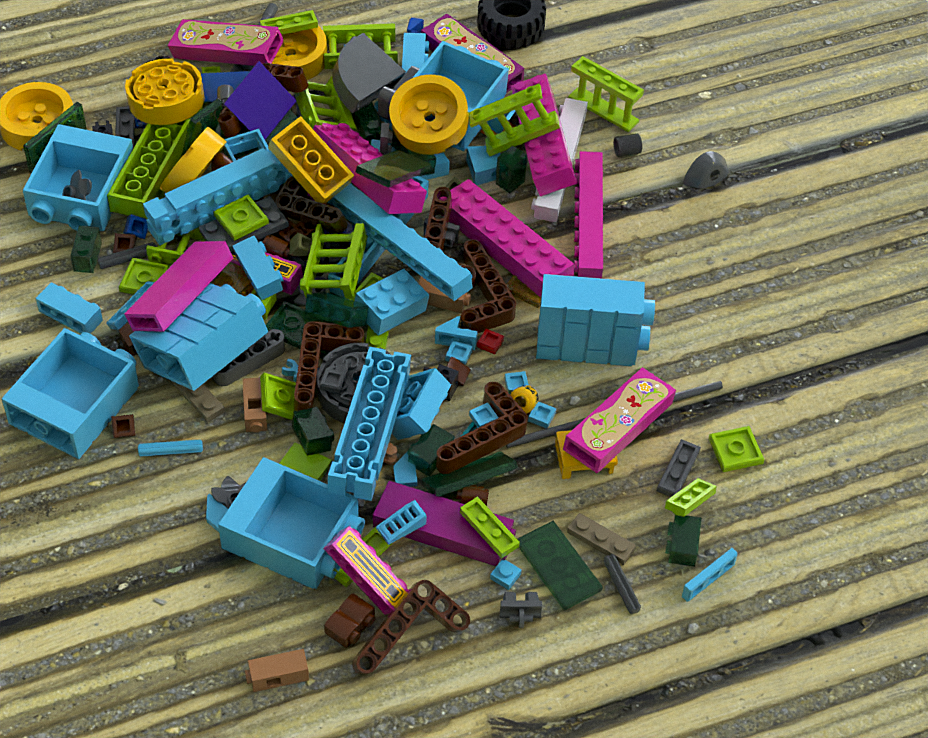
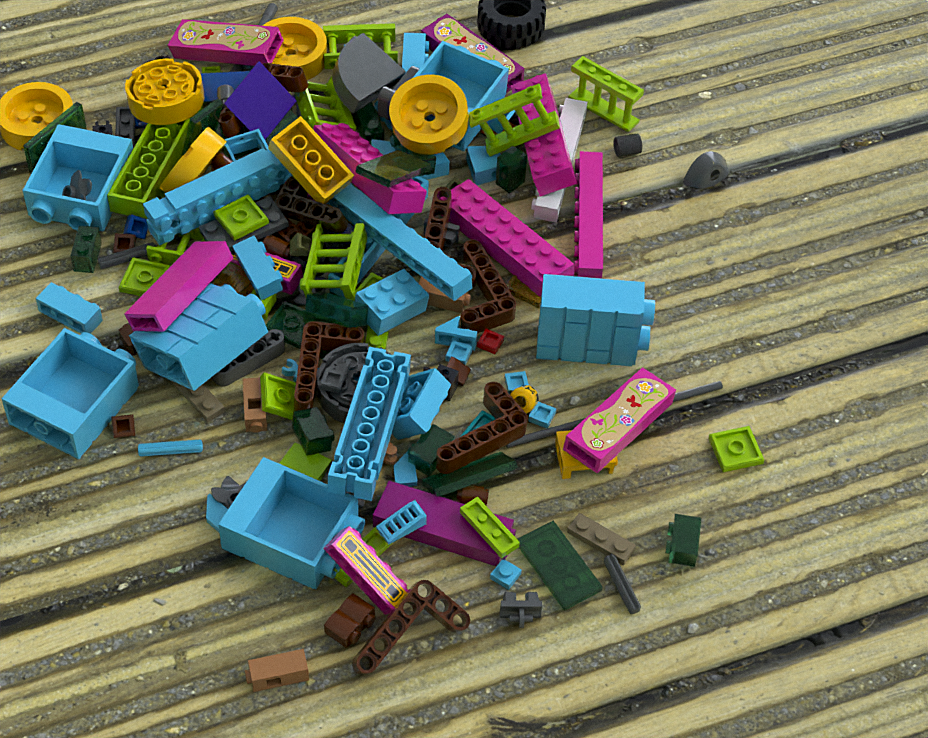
medium azure tile [106,281,155,330] -> none
lime plate [260,10,318,35] -> none
dark grey wing [380,123,393,157] -> none
blue slope [407,17,424,33] -> none
medium azure plate [469,403,499,428] -> none
dark grey tile [656,439,701,497] -> none
lime plate [665,478,717,517] -> none
medium azure tile [682,548,738,602] -> none

